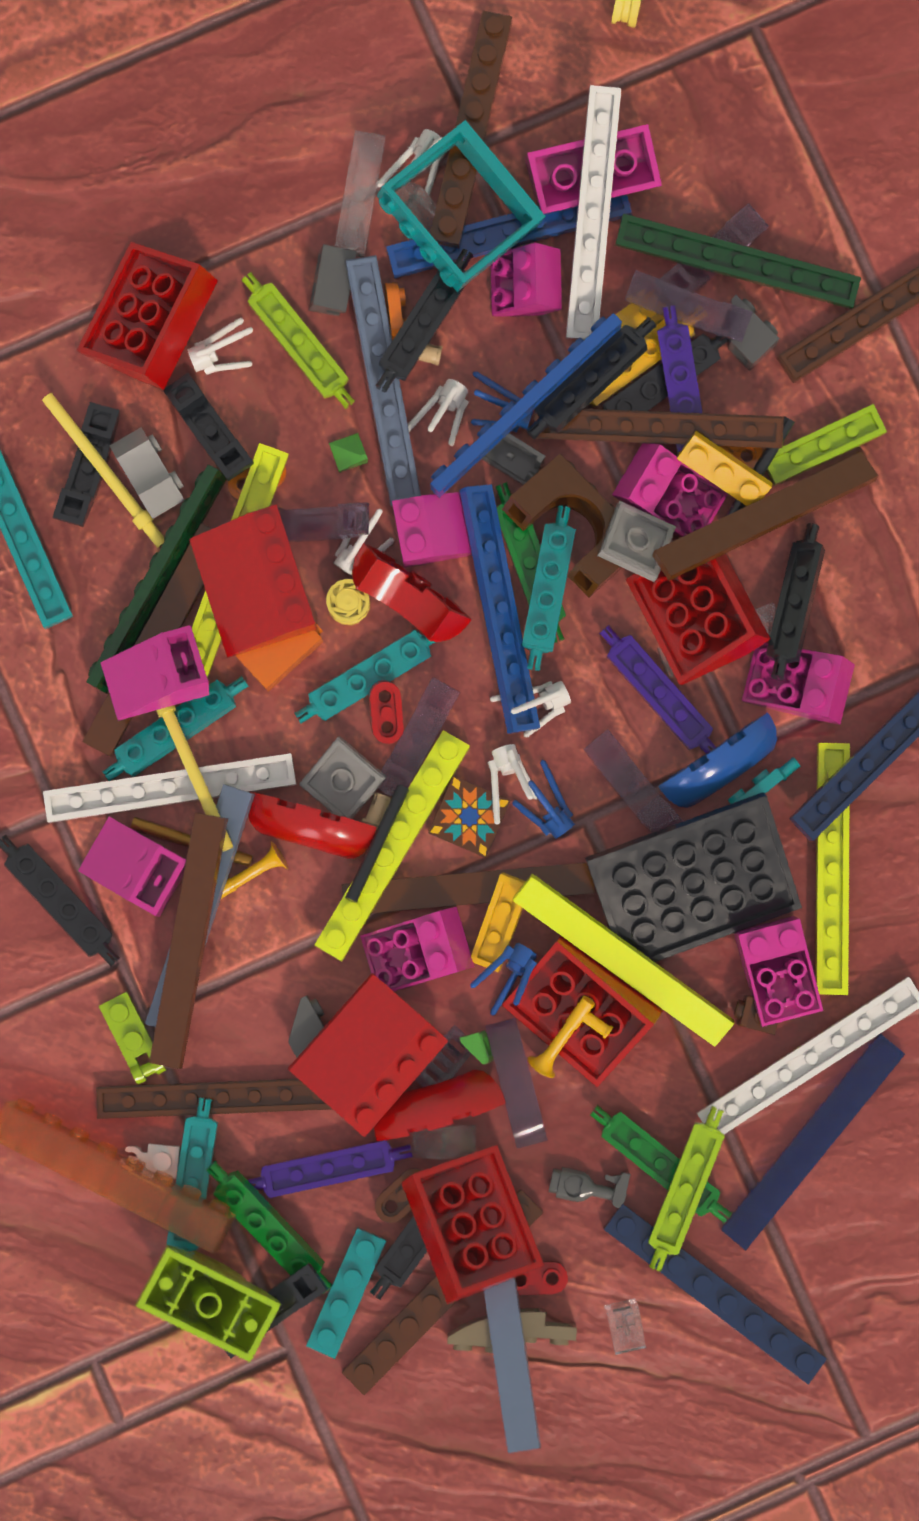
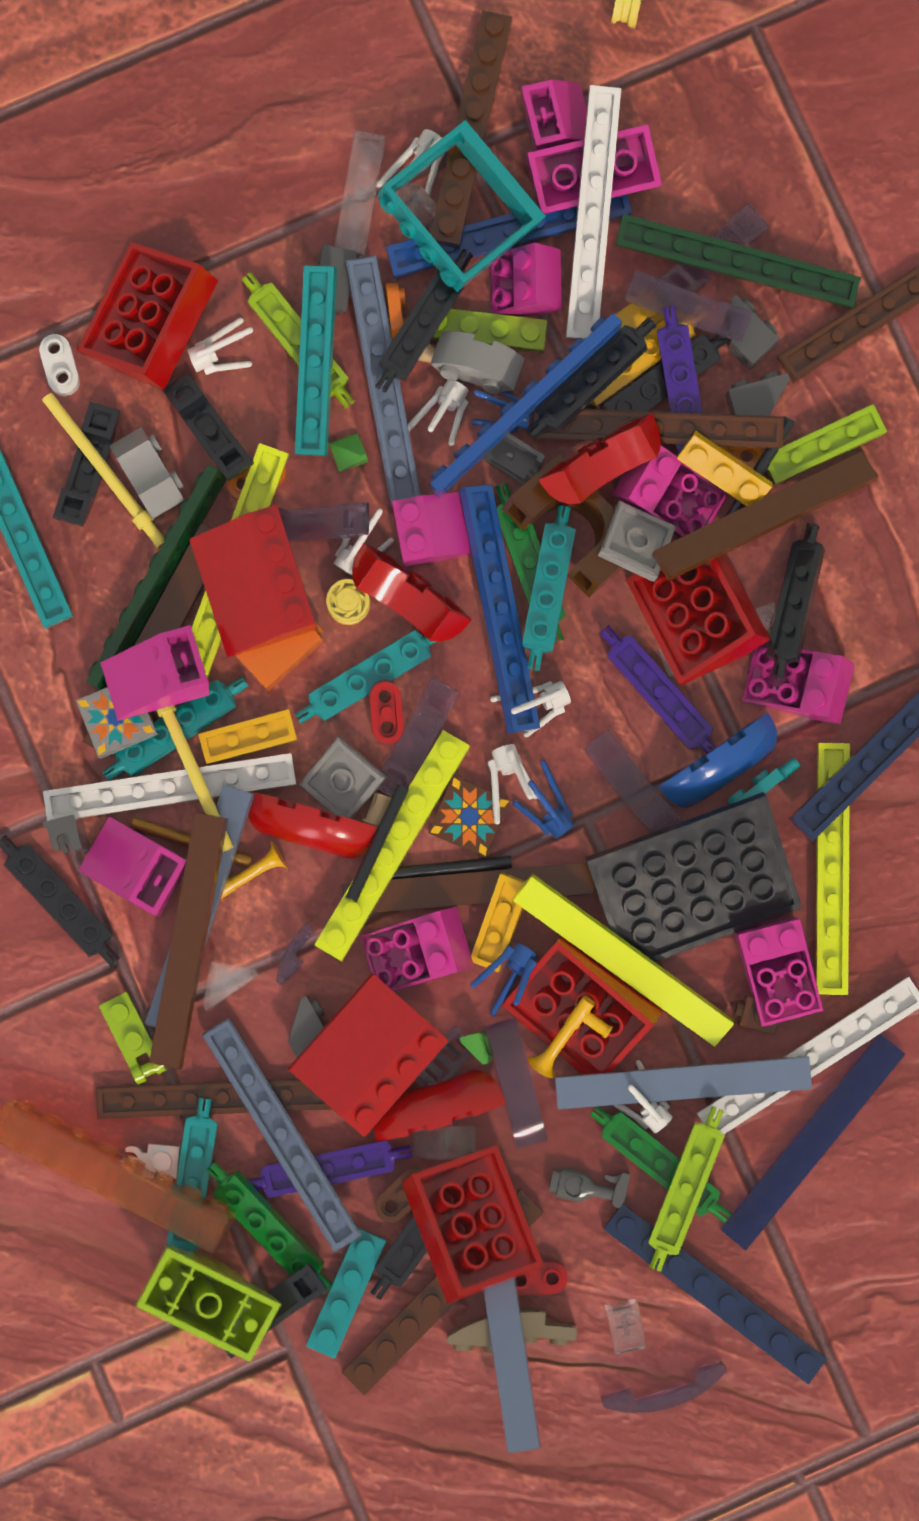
none -> white plate [39,334,80,396]
none -> dark grey hinge [43,814,90,854]
none -> tile [76,687,158,759]
none -> yellow plate [198,709,298,765]
none -> sand blue tile [202,1018,362,1253]
none -> clear slope [203,961,261,1011]
none -> slope [276,922,317,985]
none -> teal plate [295,266,337,456]
none -> black bar [391,855,512,880]
none -> light grey brick [430,331,525,394]
none -> lime plate [432,309,547,353]
none -> dark pink slope [521,79,587,151]
none -> red brick [539,412,661,505]
none -> sand blue tile [555,1056,812,1109]
none -> slope [600,1360,727,1413]
none -> white plant [613,1060,673,1133]
none -> dark grey slope [725,371,790,416]

